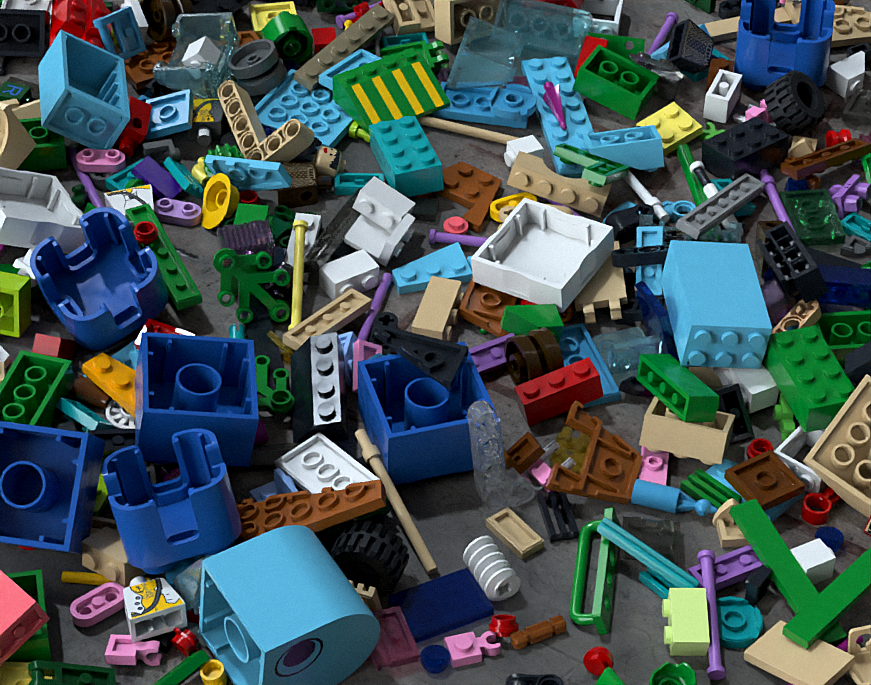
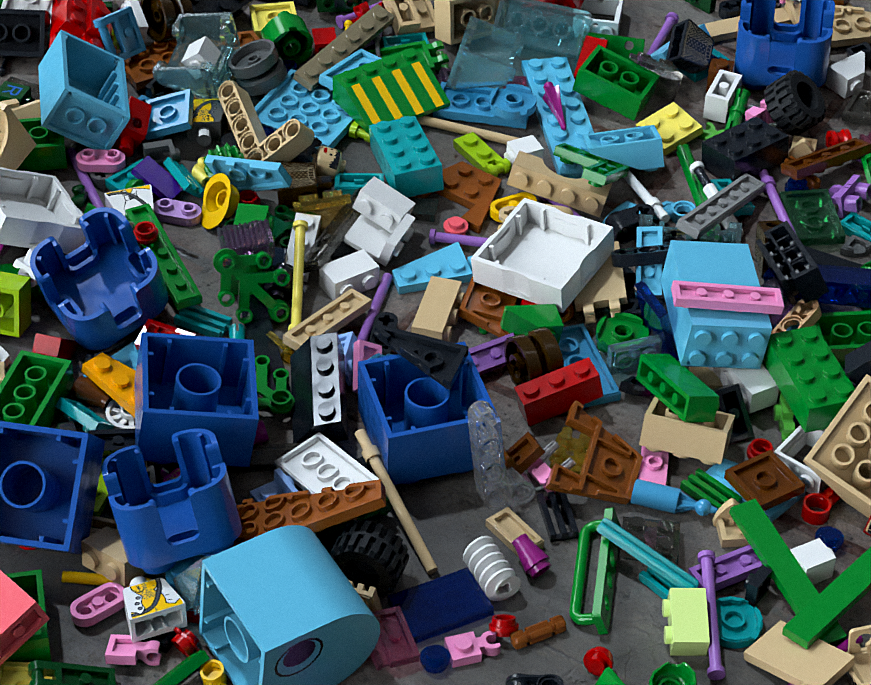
none -> teal tile [174,305,233,338]
none -> clear yellow plate [292,190,351,212]
none -> lime plate [453,132,512,177]
none -> magenta cone [512,533,552,579]
none -> green plate [595,312,649,359]
none -> bright pink plate [671,280,784,315]
none -> green pin [724,88,751,131]

